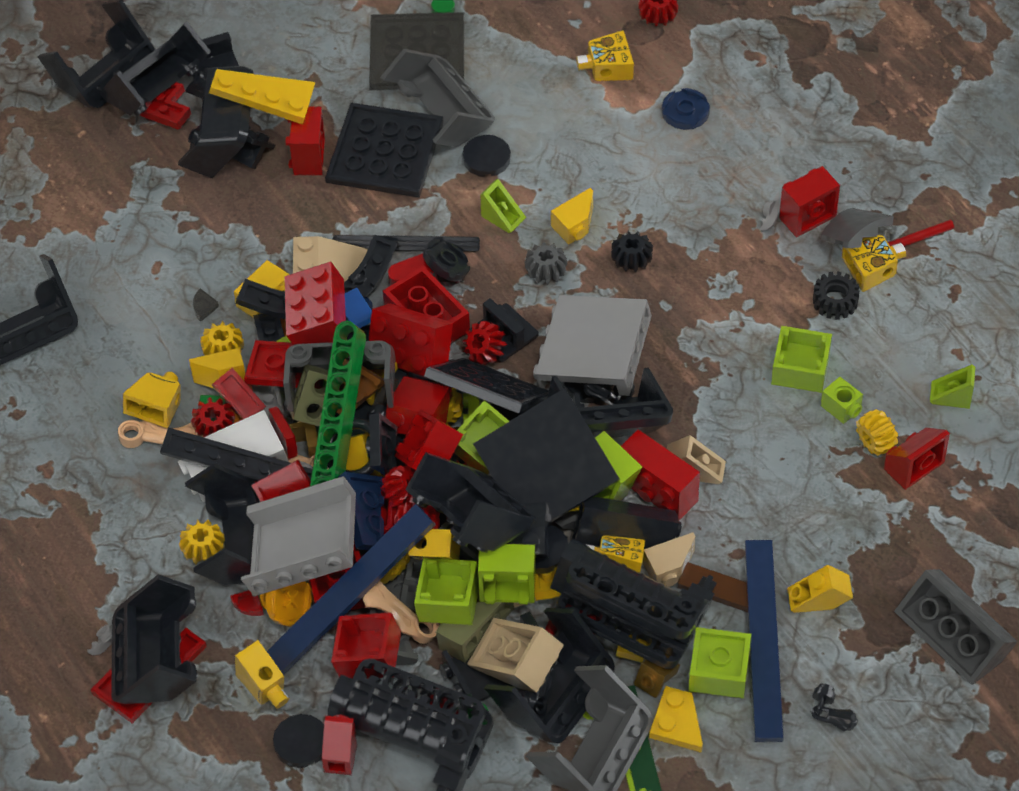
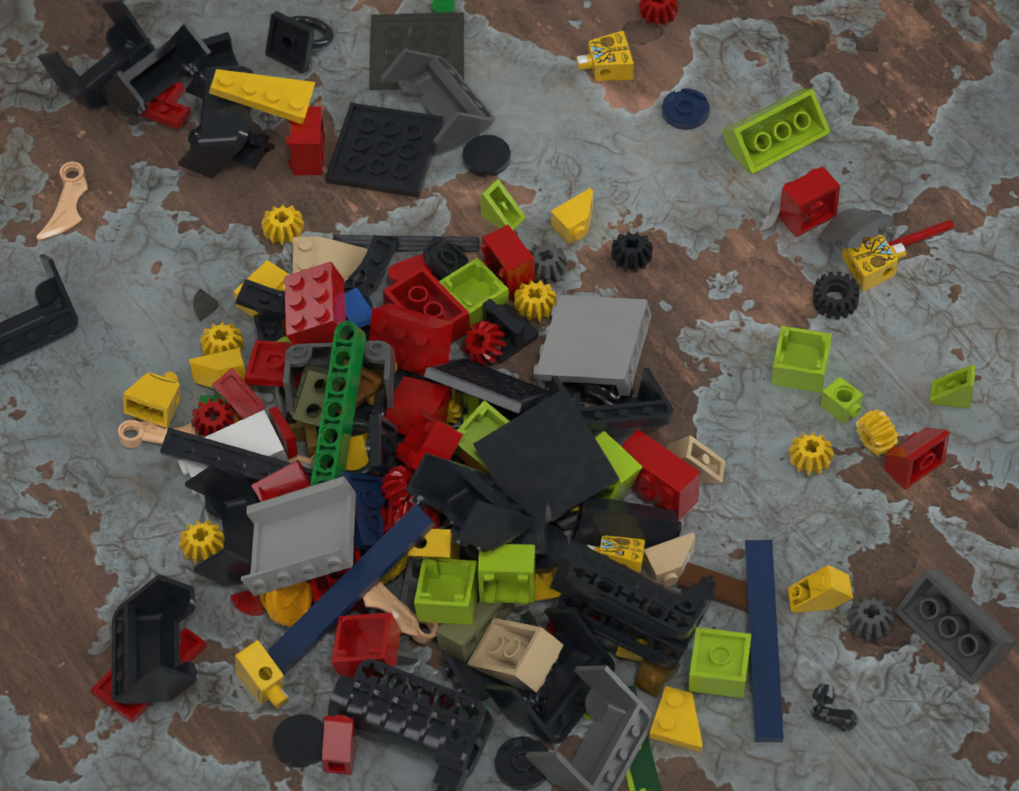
none -> light nougat piece [36,162,88,241]
none -> yellow gear [261,204,304,246]
none -> black tile [265,11,334,73]
none -> lime container [439,258,509,328]
none -> red container [481,225,535,301]
none -> black tile [495,736,548,791]
none -> yellow gear [514,280,556,323]
none -> lime slope [721,88,831,174]
none -> yellow gear [788,431,834,477]
none -> dark grey gear [847,594,894,643]

